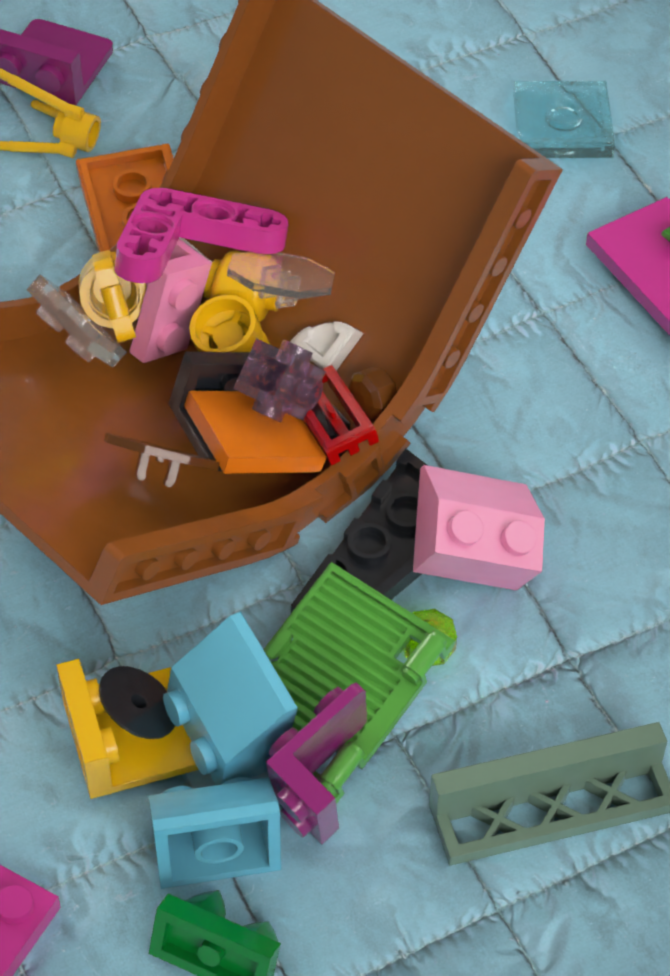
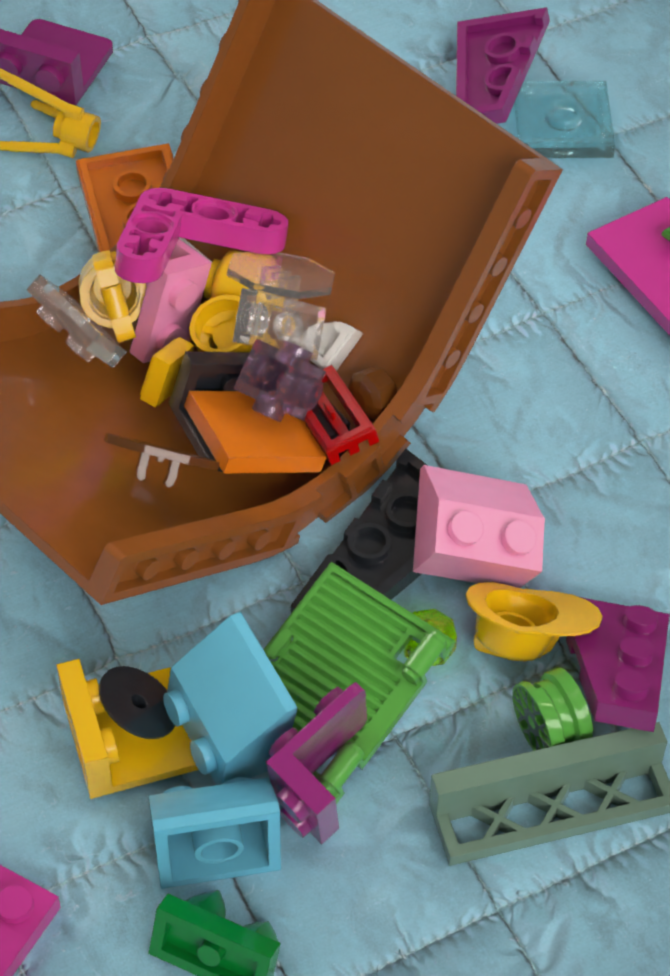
none -> yellow tile [140,337,195,408]
none -> clear plate [233,288,326,360]
none -> magenta wing [456,7,550,124]
none -> yellow piece [465,582,603,662]
none -> bright green wheel [512,667,593,751]
none -> magenta wing [566,597,670,732]

